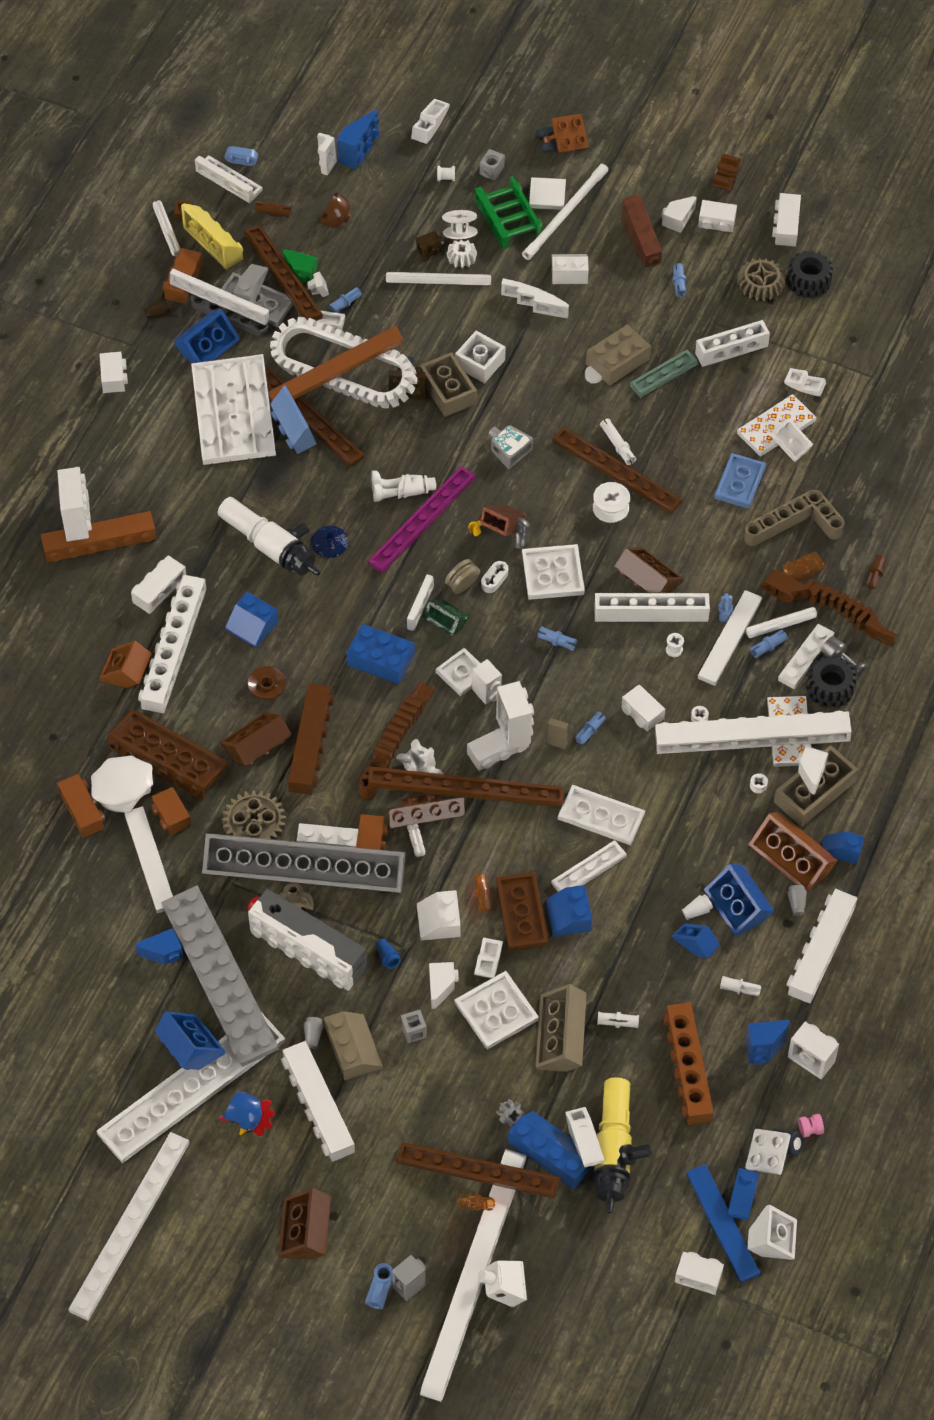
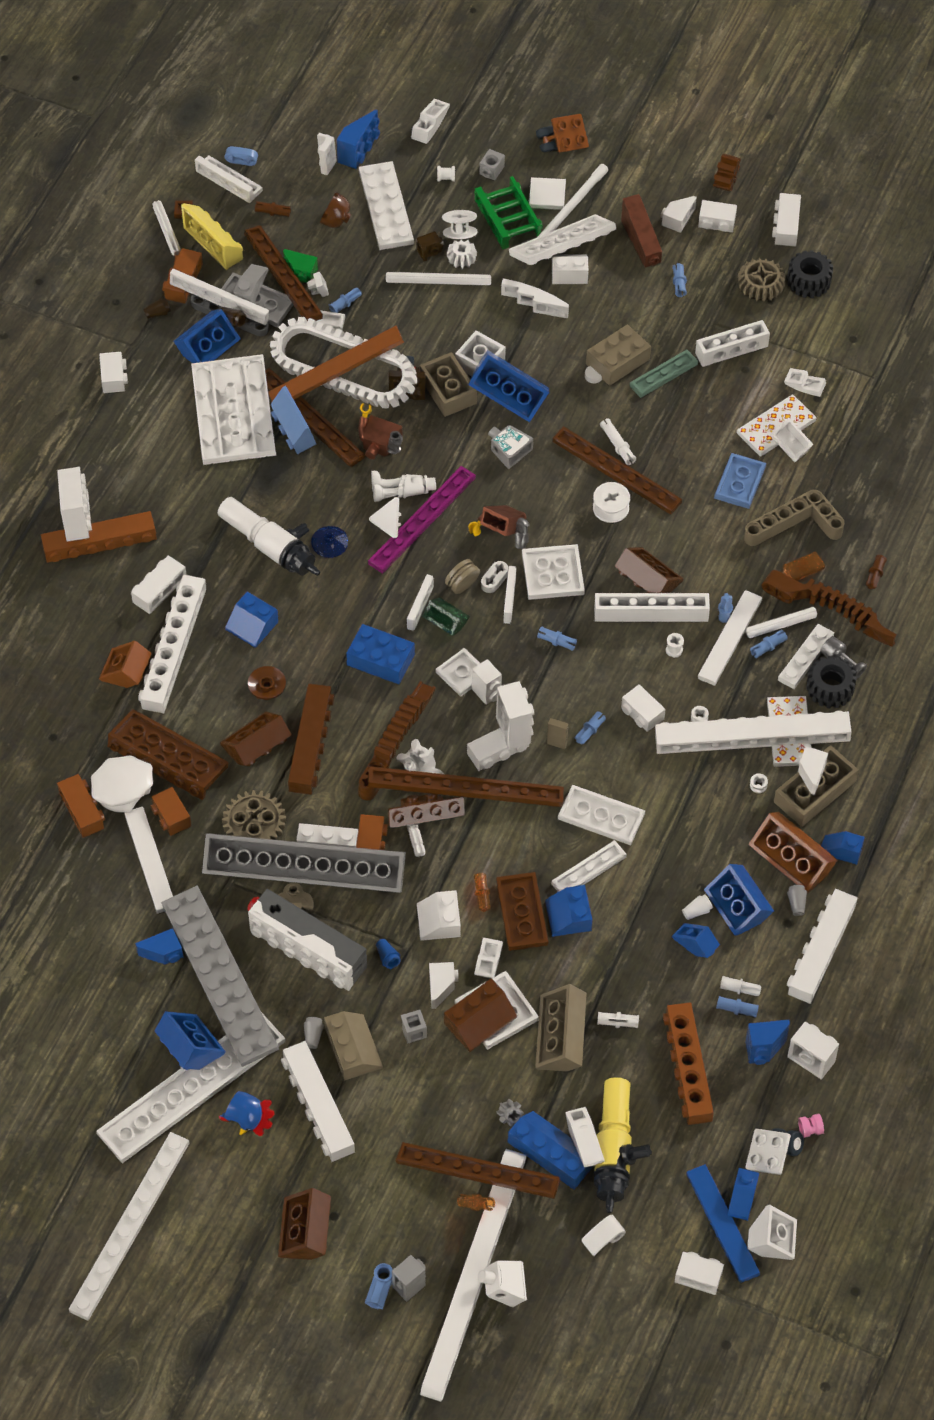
none -> dark brown cone [221,307,246,327]
none -> copper torso [358,403,403,459]
none -> white plate [359,161,414,250]
none -> white piece [369,497,401,538]
none -> reddish brown slope [444,978,517,1052]
none -> blue slope [468,350,549,423]
none -> white tile [504,566,516,624]
none -> white plate [509,214,616,265]
none -> white panel [582,1215,626,1256]
none -> medium blue pin [716,996,759,1018]

